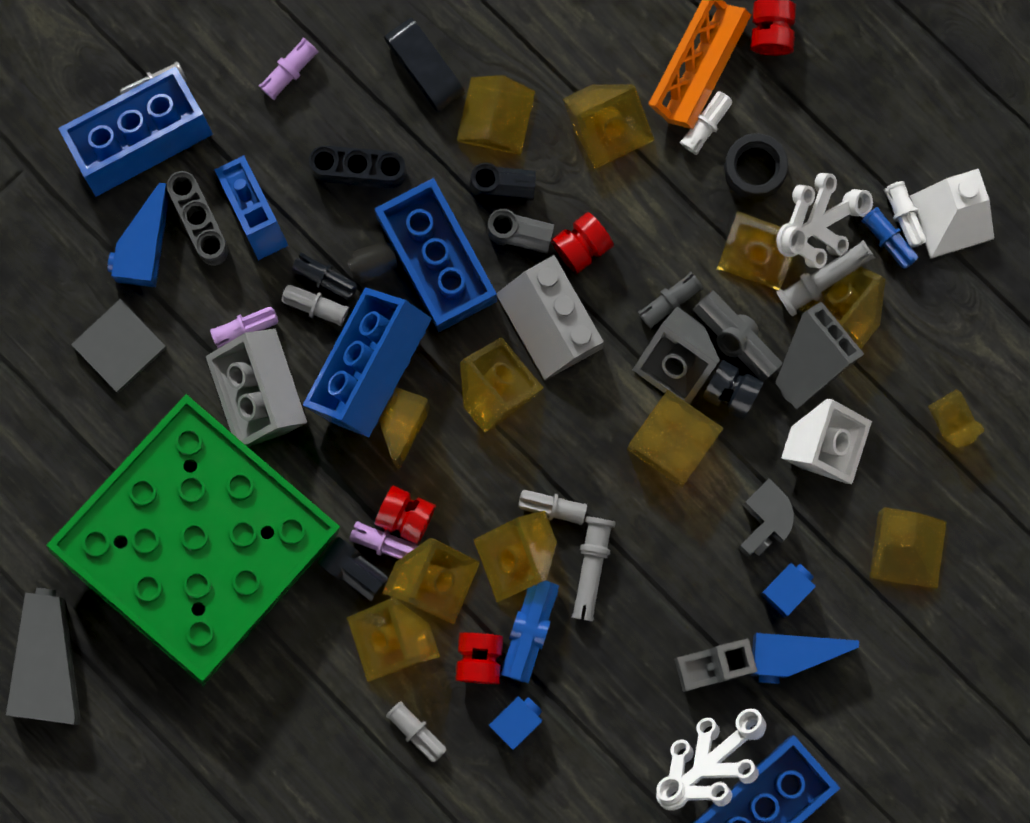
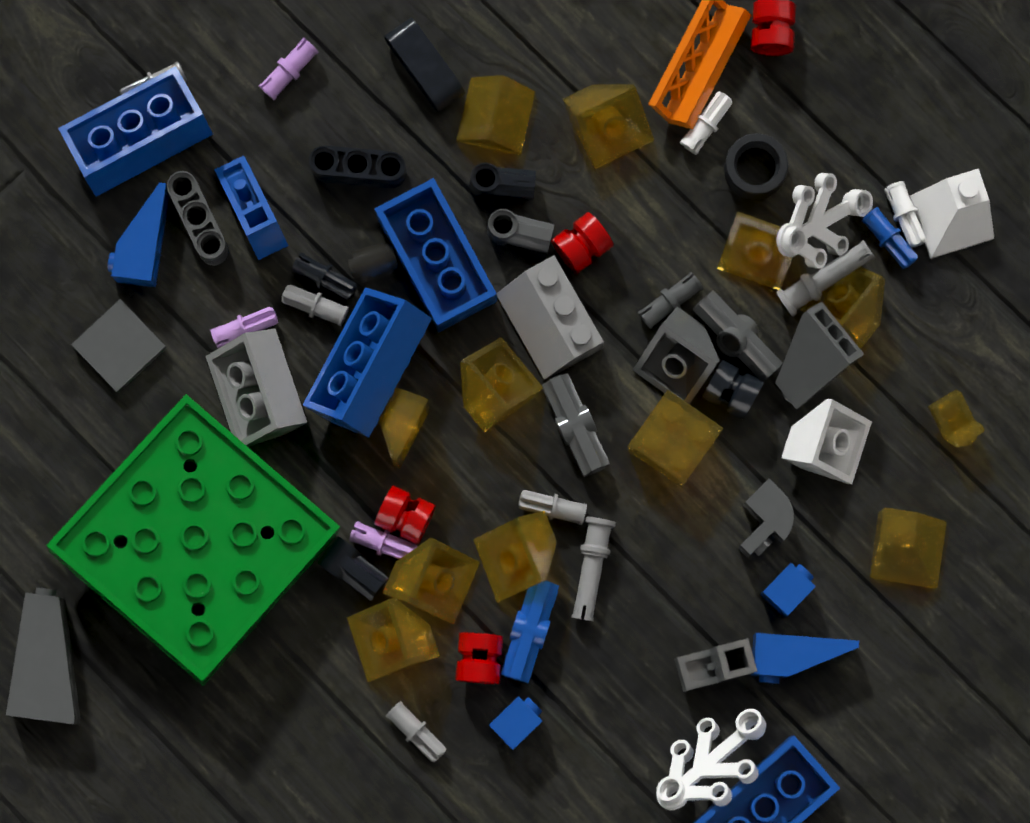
none -> dark grey piece [542,373,610,477]

